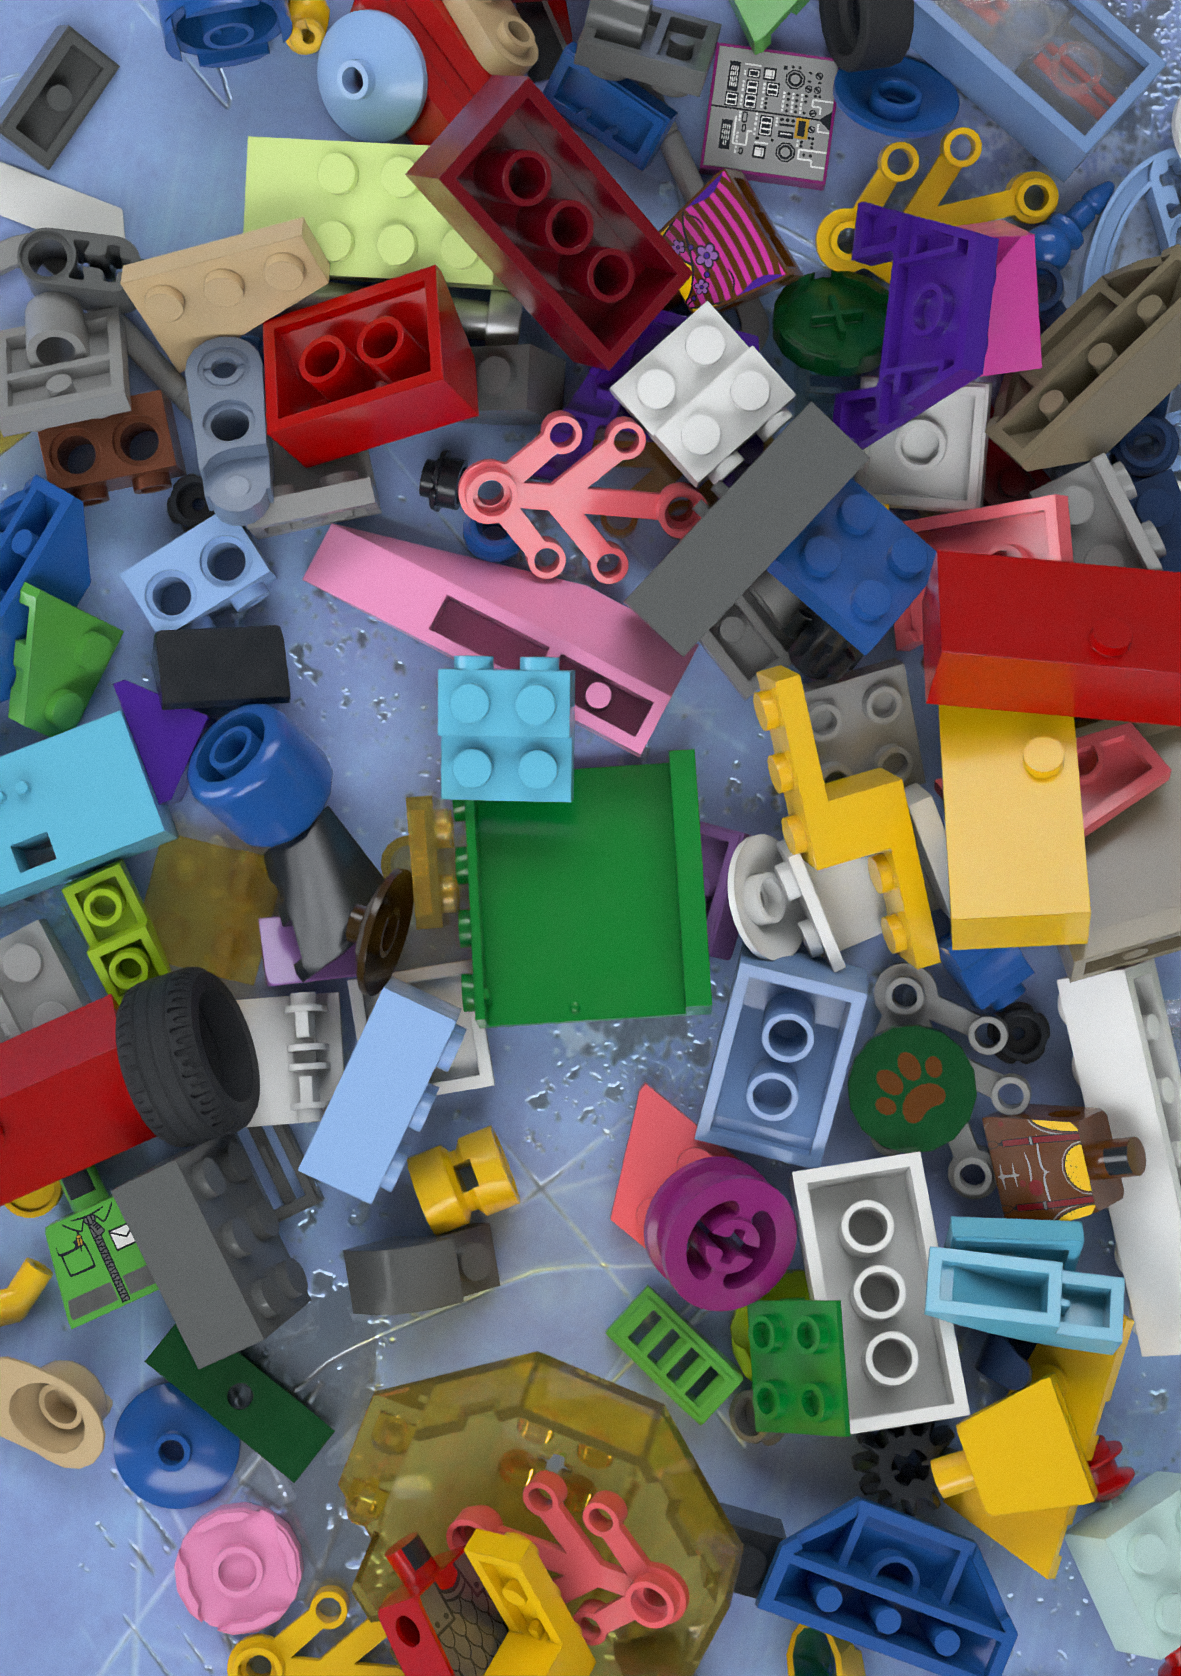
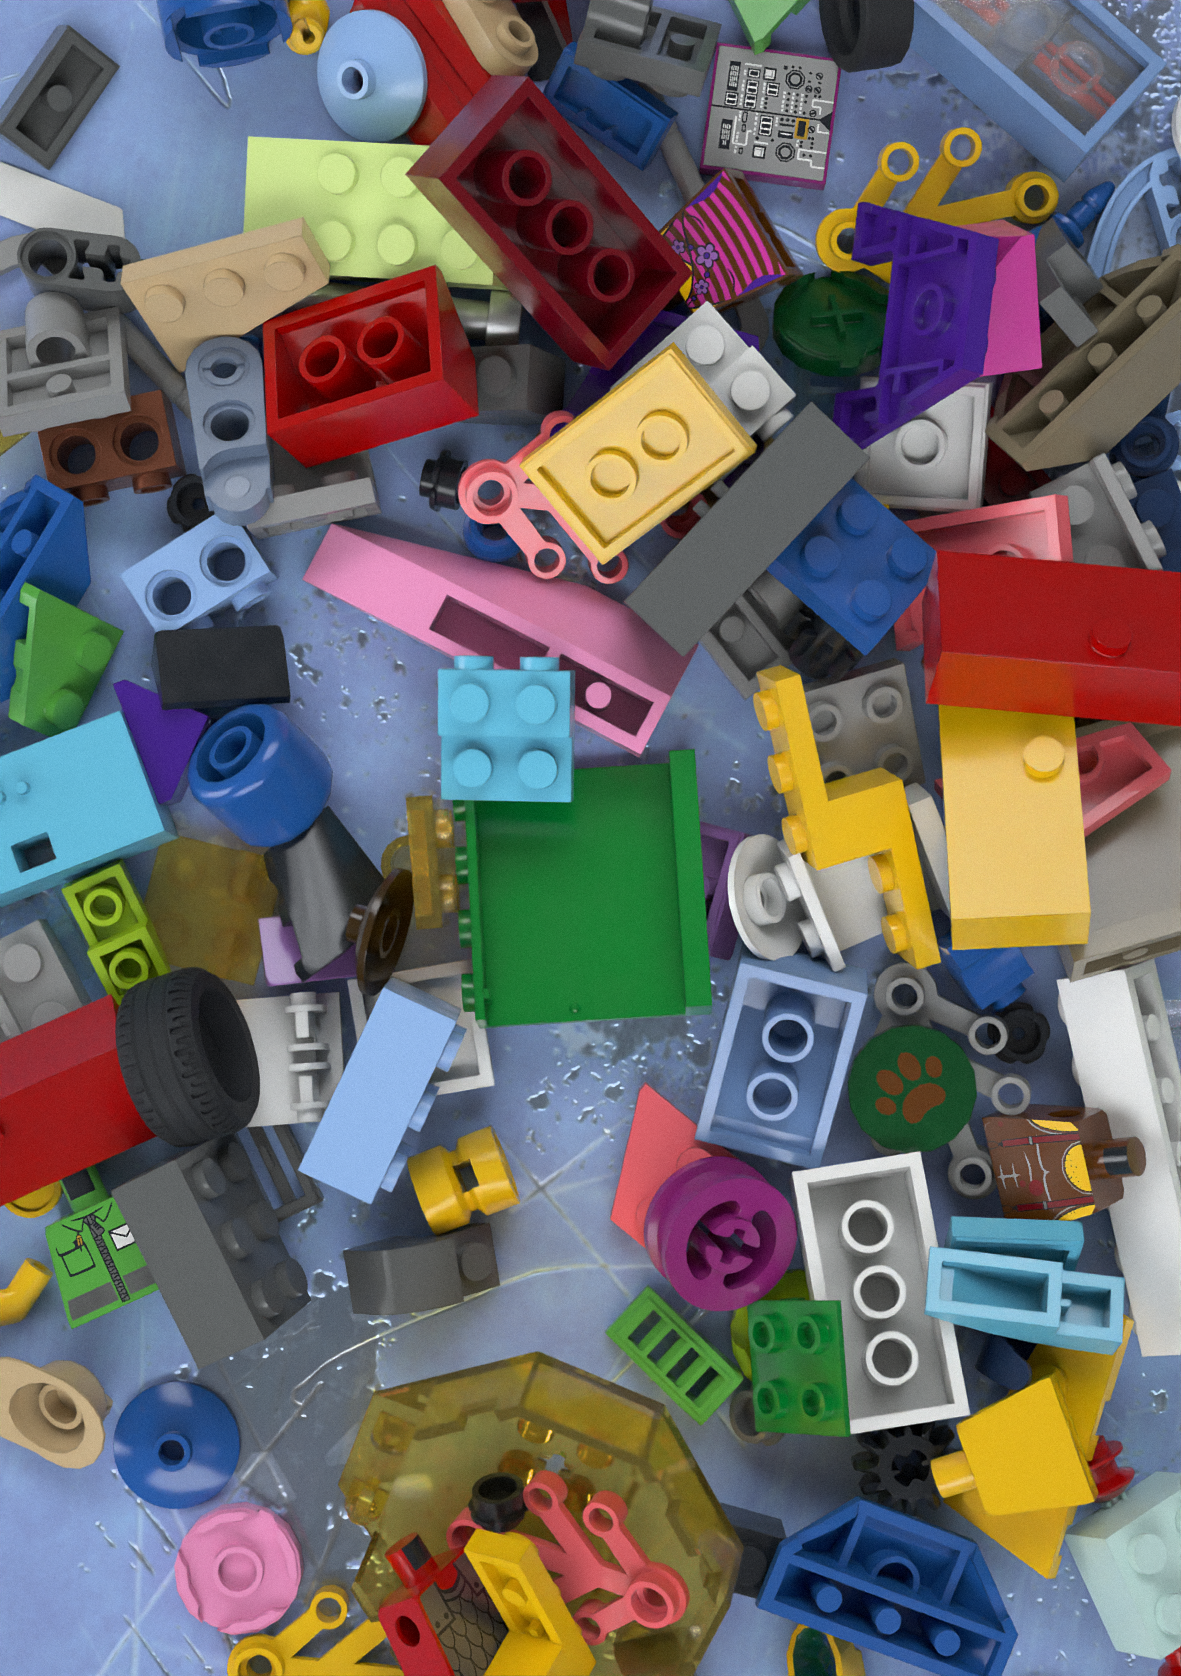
dark green tile [144,1323,335,1483] -> none
blue dish [833,57,960,138] -> none
none -> black plate [468,1472,529,1533]
none -> yellow tile [519,342,757,565]
none -> dark grey slope [1035,218,1104,348]

